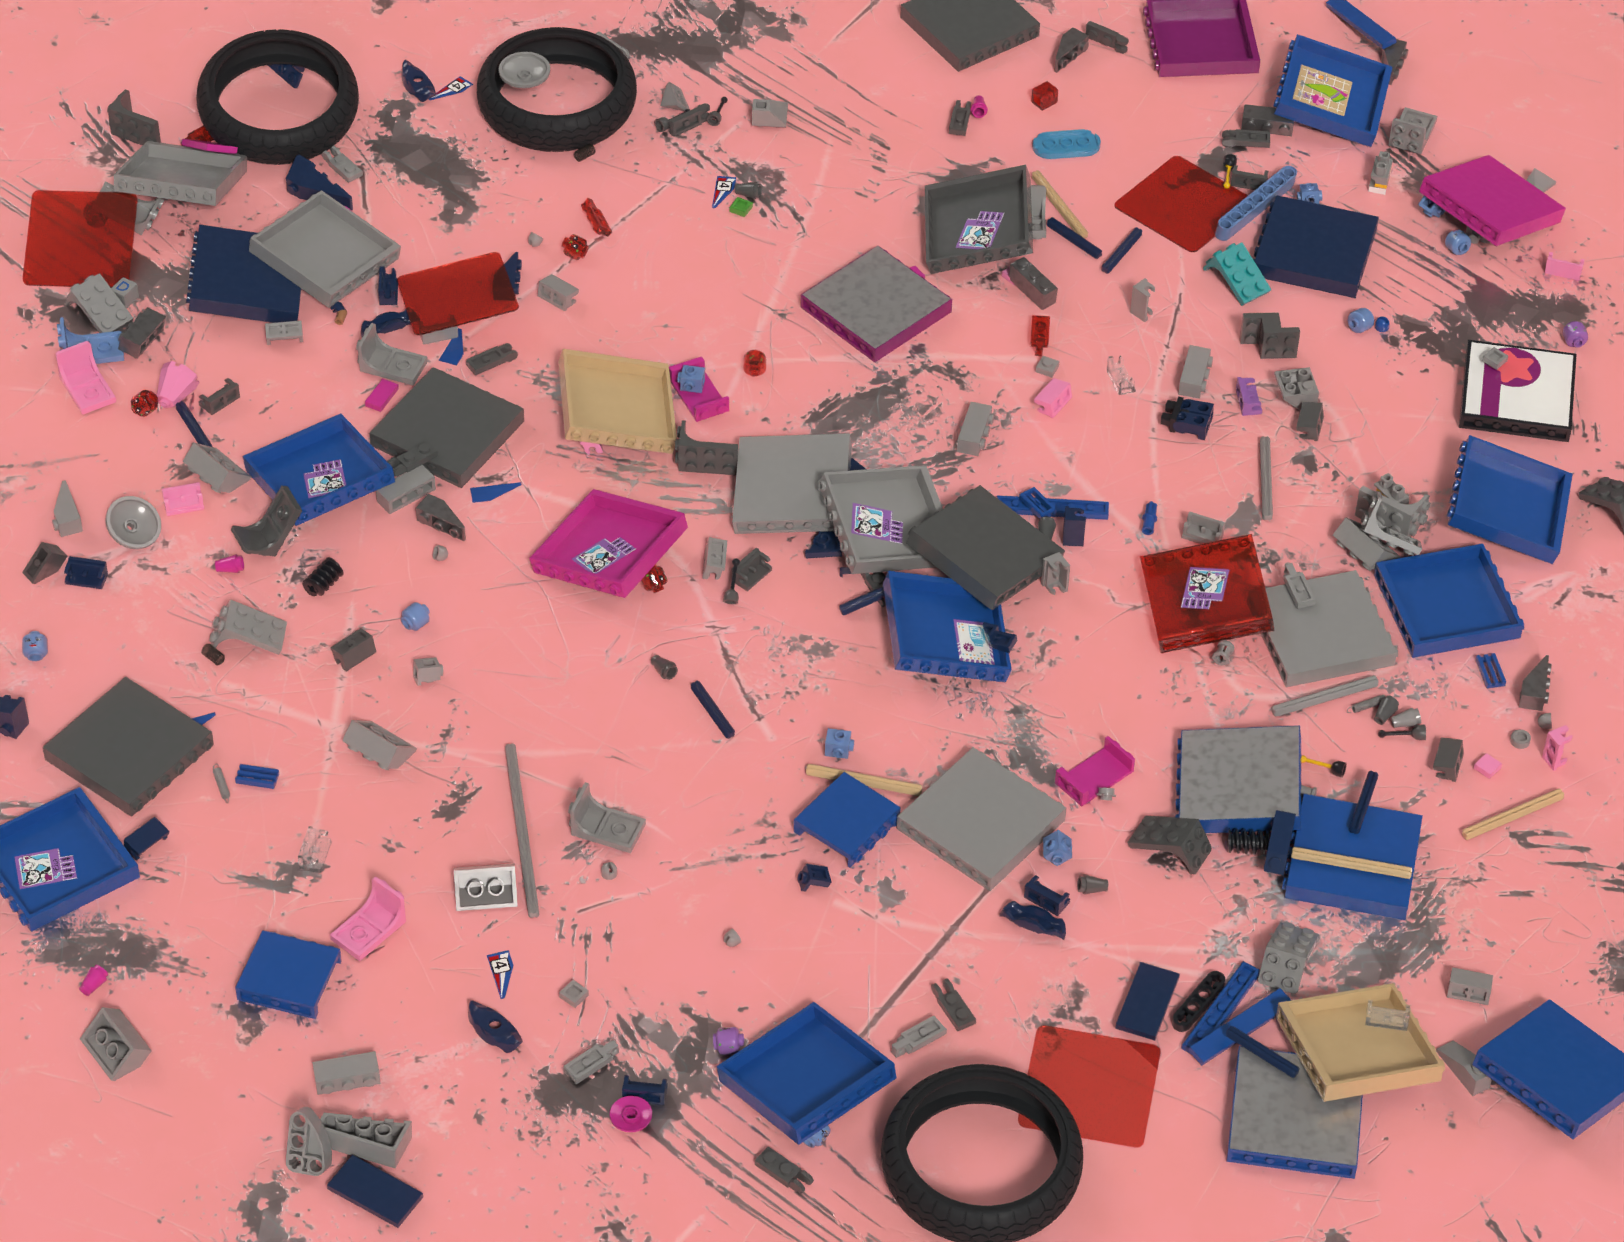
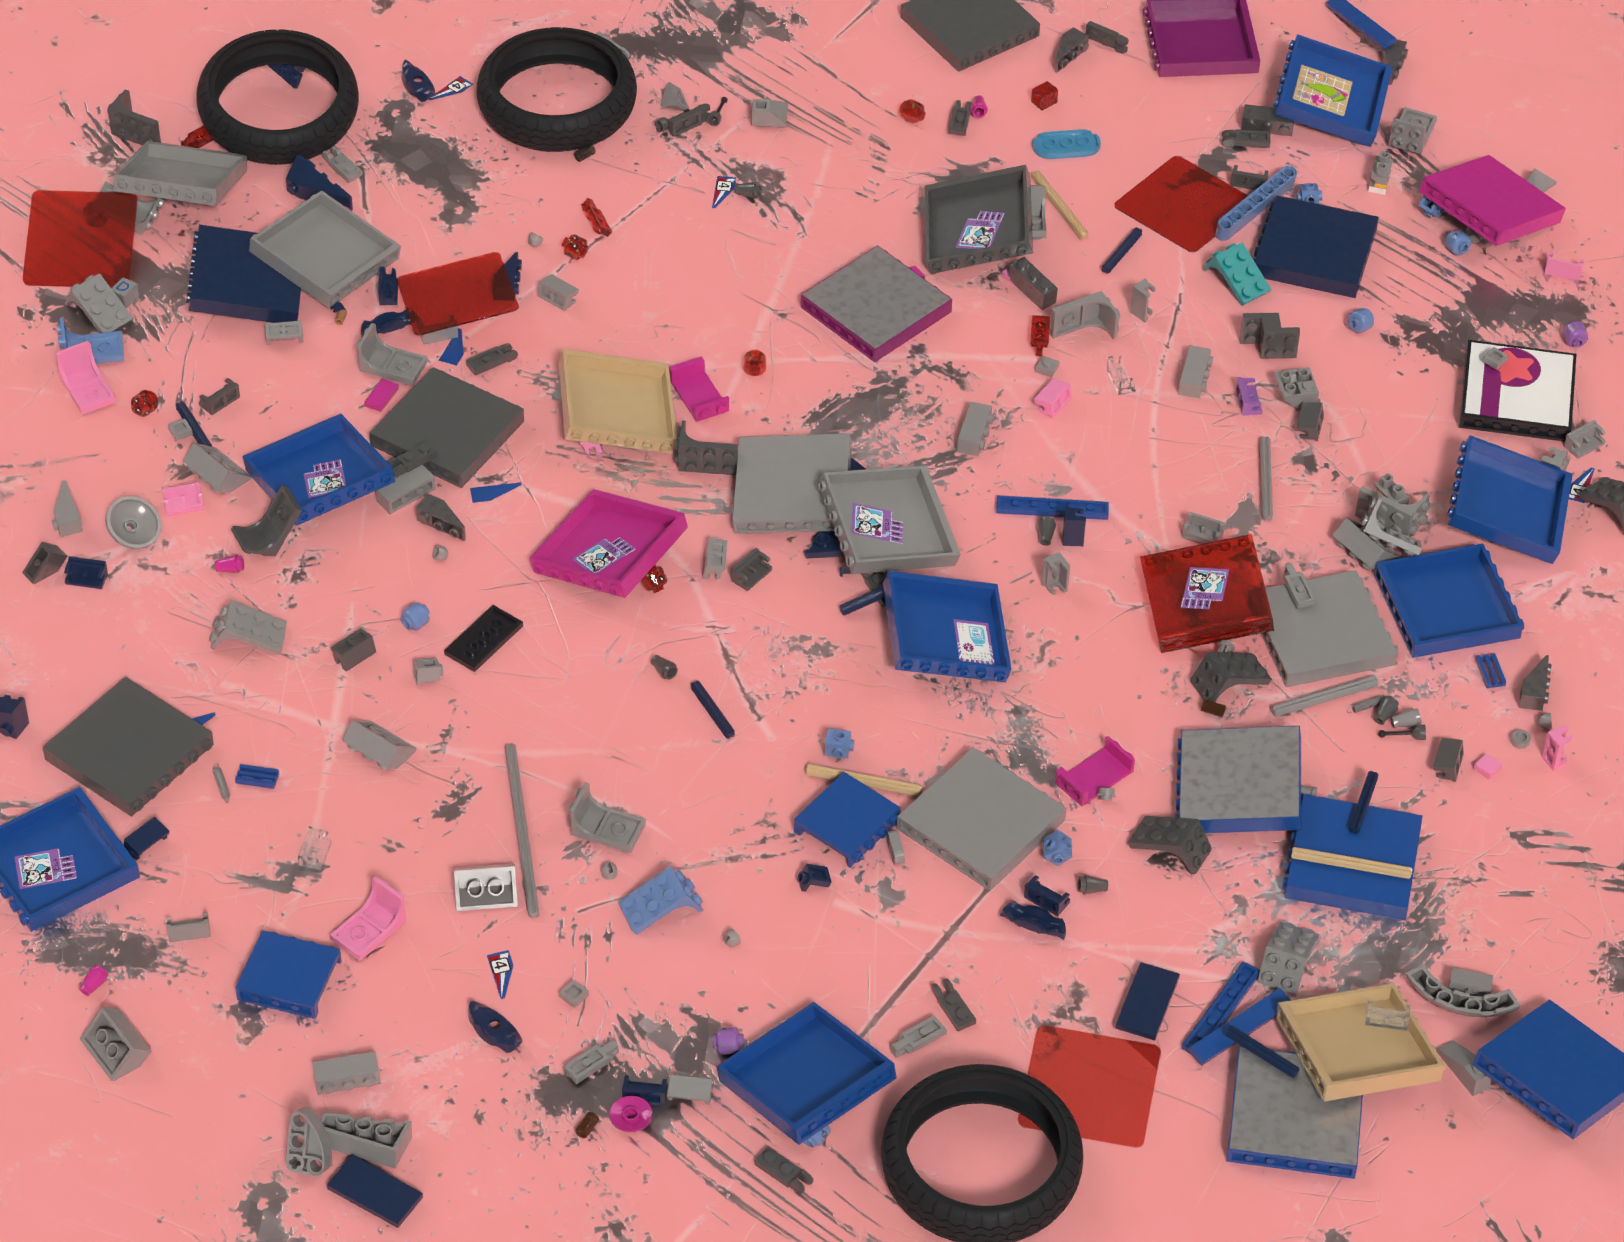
medium blue head [22,631,48,661] -> none
flat silver brick [118,307,166,359] -> none
bright pink cone [157,361,199,408] -> none
dark pink tile [182,139,238,154] -> none
clear smoke piece [201,644,225,665] -> none
black piece [302,557,344,596] -> none
light grey dish [499,52,550,89] -> none
medium blue brick [677,365,705,393] -> none
hinge [723,558,740,604] -> none
bright green tile [729,197,753,217] -> none
dark grey panel [907,485,1065,610] -> none
dark blue slope [982,622,1018,653] -> none
blue tile [1019,487,1057,519] -> none
dark blue axle [1047,217,1102,259] -> none
blue axle [1142,501,1157,535] -> none
dark blue hips [1161,396,1214,440] -> none
black beam [1172,971,1225,1032] -> none
hinge [1223,154,1237,189] -> none
black piece [1227,828,1269,855] -> none
dark blue slope [1264,810,1296,875] -> none
hinge [1301,755,1347,778] -> none
blue hinge [1375,316,1390,332] -> none
tan axle [1462,788,1564,840] -> none
none -> light grey hinge [166,912,211,943]
none -> light grey plate [168,418,193,441]
none -> black tile [444,605,523,672]
none -> reddish brown piece [575,1112,599,1138]
none -> medium blue bracket [618,866,703,935]
none -> light grey hinge [667,1074,713,1105]
none -> light grey beam [886,830,905,865]
none -> clear red head [899,99,926,124]
none -> light grey bracket [1049,291,1120,339]
none -> dark grey bracket [1190,652,1272,703]
none -> reddish brown piece [1201,699,1226,718]
none -> light grey brick [1405,964,1520,1017]
none -> light grey hinge [1541,447,1571,471]
none -> light grey hinge [1564,420,1606,459]
none -> sticker [1569,468,1595,503]

